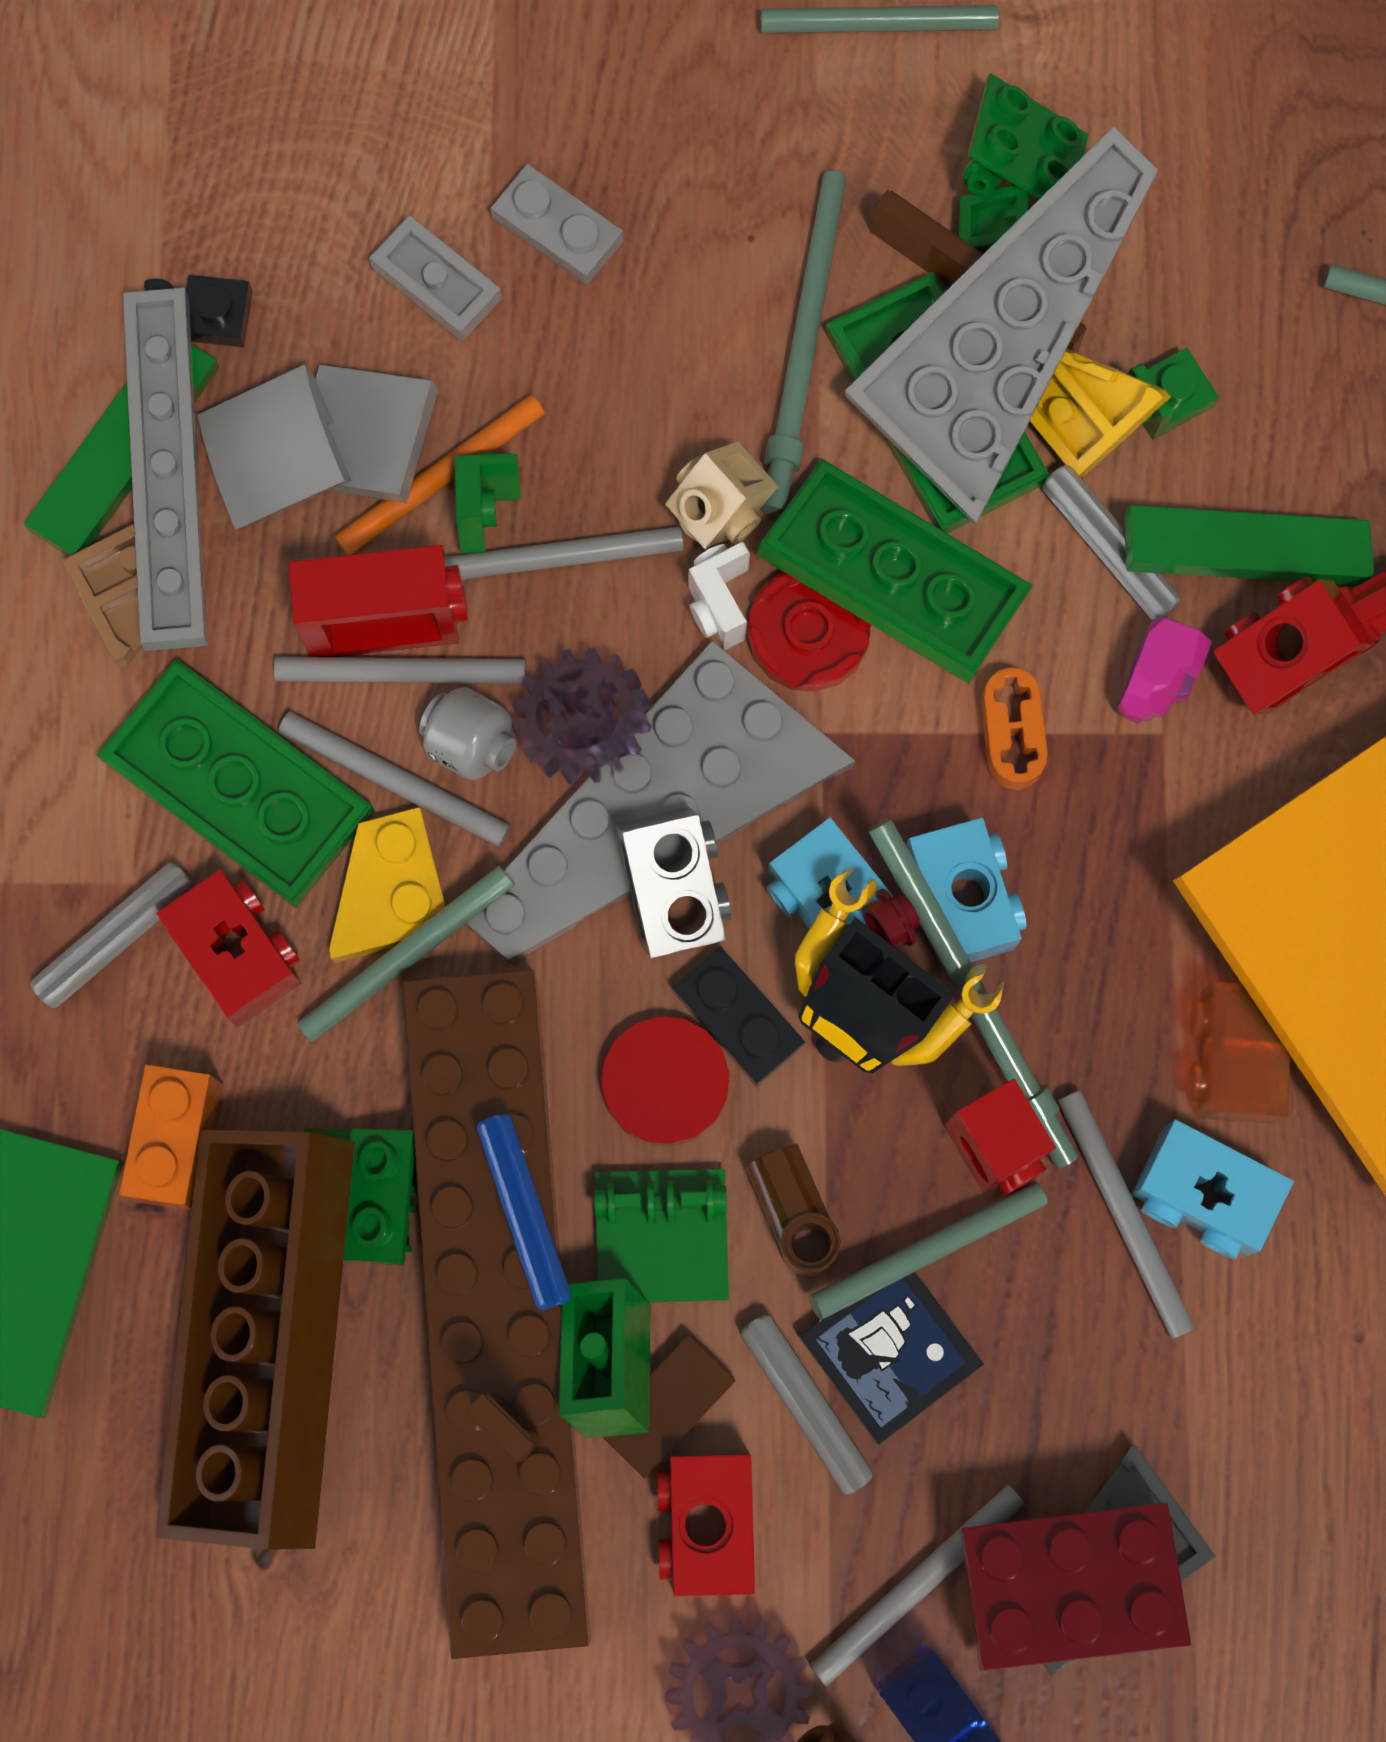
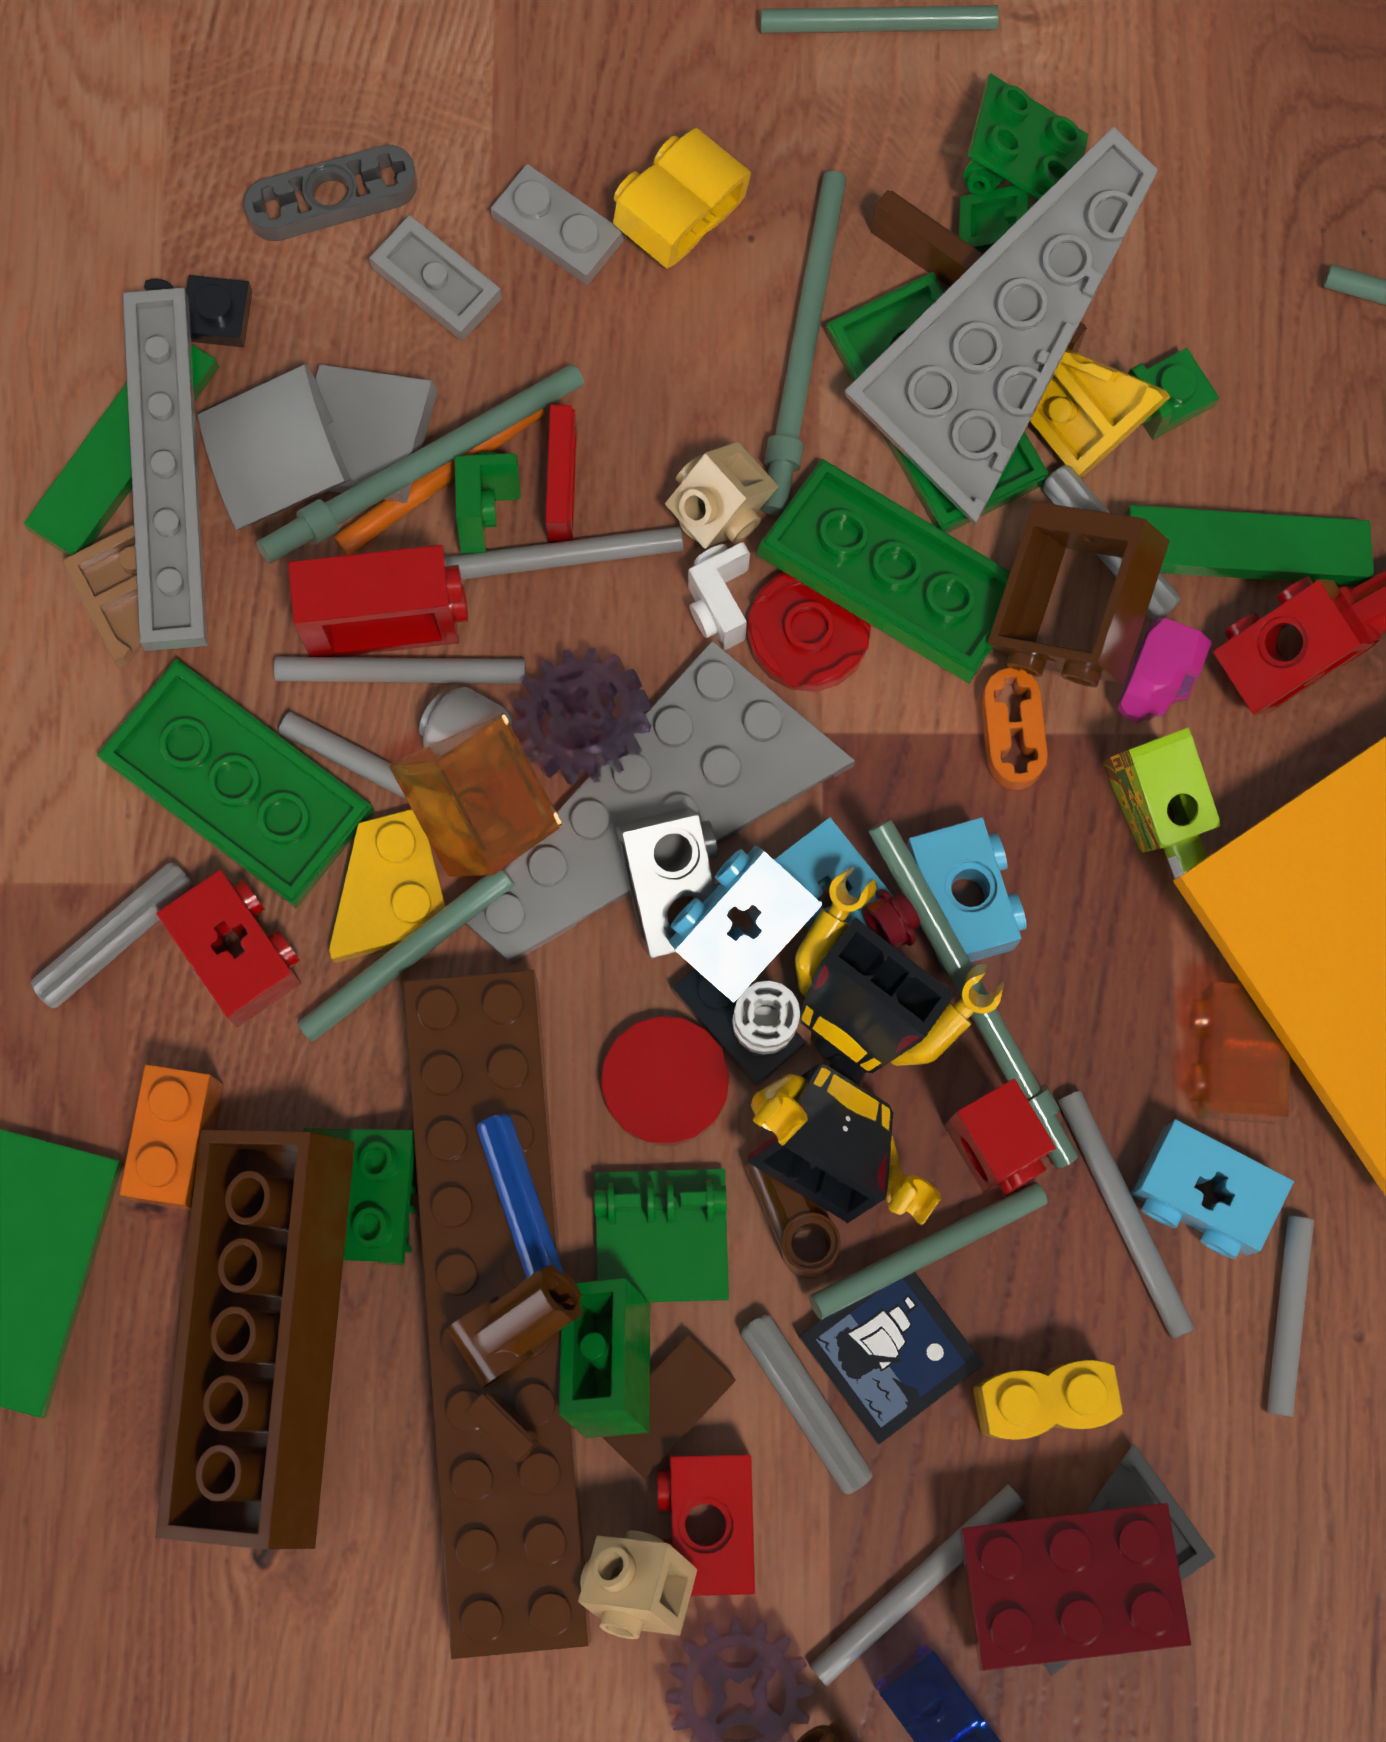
none -> dark grey beam [244,145,418,241]
none -> sand green bar [257,364,584,564]
none -> clear orange slope [389,713,562,877]
none -> reddish brown piece [446,1264,583,1388]
none -> red tile [545,404,577,543]
none -> tan brick [578,1531,698,1639]
none -> yellow brick [613,128,751,269]
none -> brick [669,845,822,1003]
none -> white wheel [732,981,800,1055]
none -> black torso [747,1055,942,1225]
none -> yellow brick [973,1360,1123,1440]
none -> reddish brown window [987,501,1170,688]
none -> lime torso [1102,727,1220,879]
none -> light grey bar [1266,1216,1314,1417]

